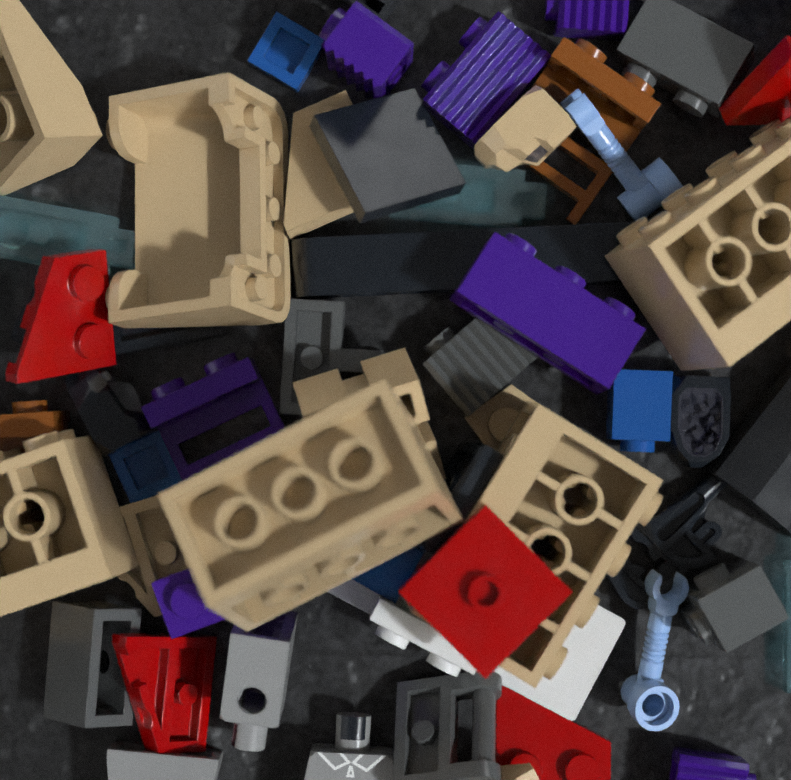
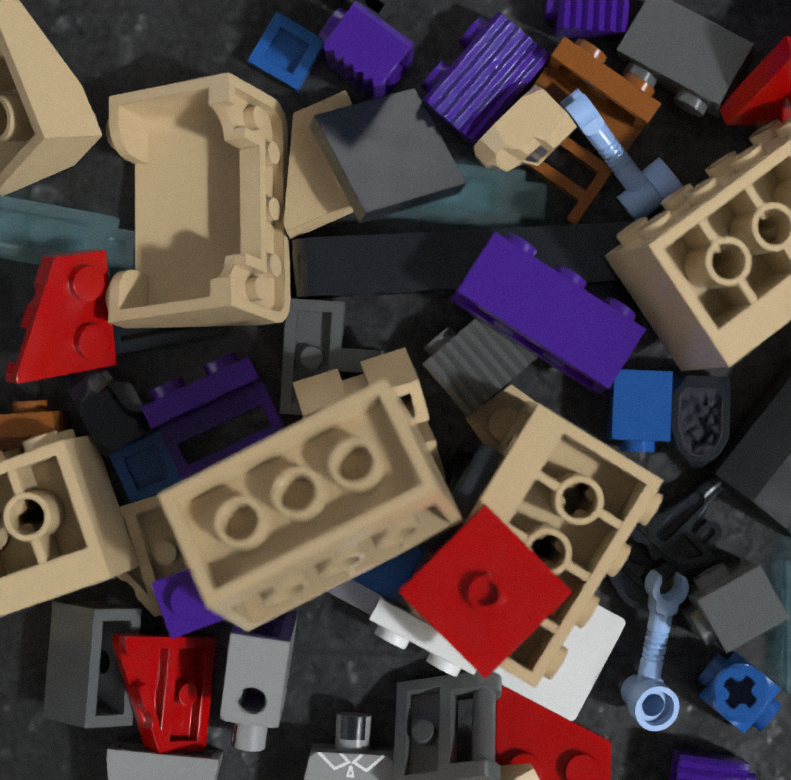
none -> blue connector [697,652,783,734]

